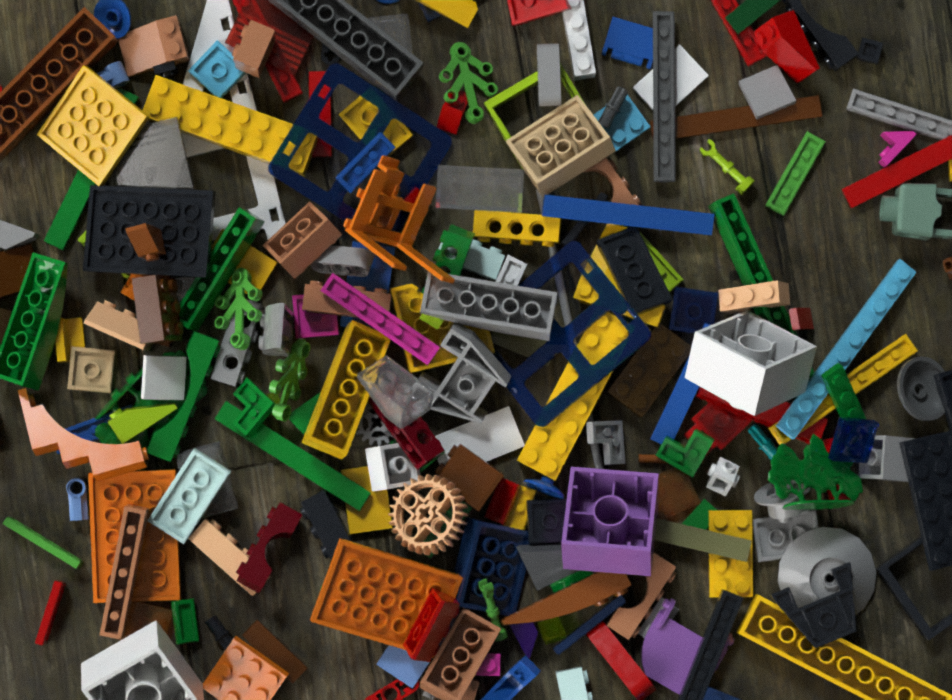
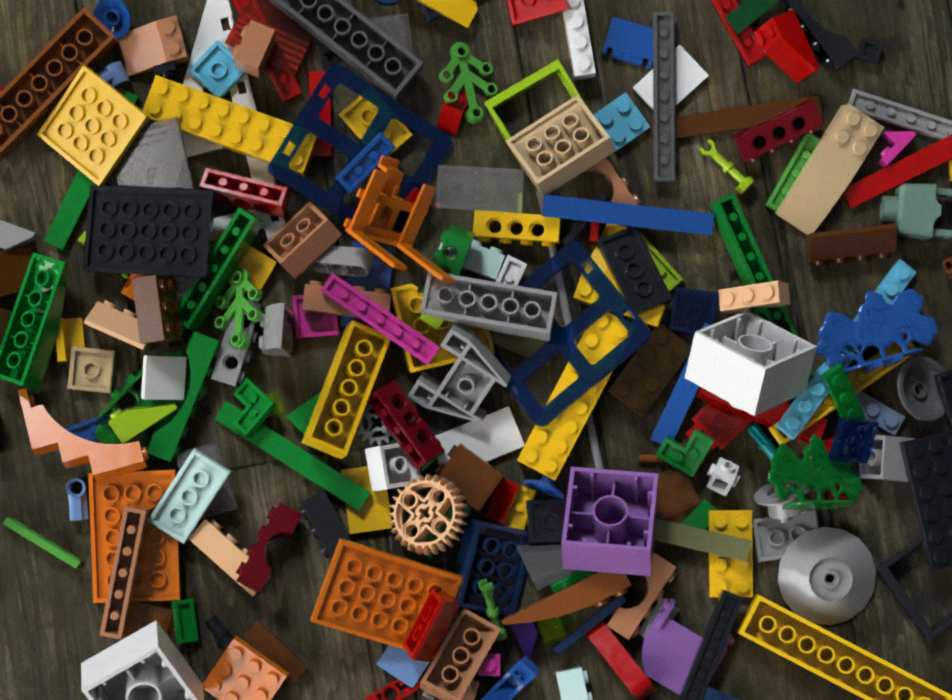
red tile [35,580,66,645] -> none
dark orange slope [125,223,166,261] -> none
bright green plant [269,338,310,422] -> none
clear slope [357,355,435,429] -> none
light grey beam [537,43,561,106] -> none
light grey plate [586,421,625,465] -> none
dark grey axle [598,86,628,129] -> none
light grey tile [738,65,796,119] -> none
black wing [770,562,856,648] -> none
red tile [789,308,814,330] -> none
none -> red brick [199,168,290,218]
none -> red tile [589,222,600,244]
none -> dark red brick [732,99,823,163]
none -> tan slope [775,104,884,236]
none -> reddish brown slope [804,223,897,267]
none -> blue plant [816,289,939,374]
none -> sand blue plate [856,391,905,436]

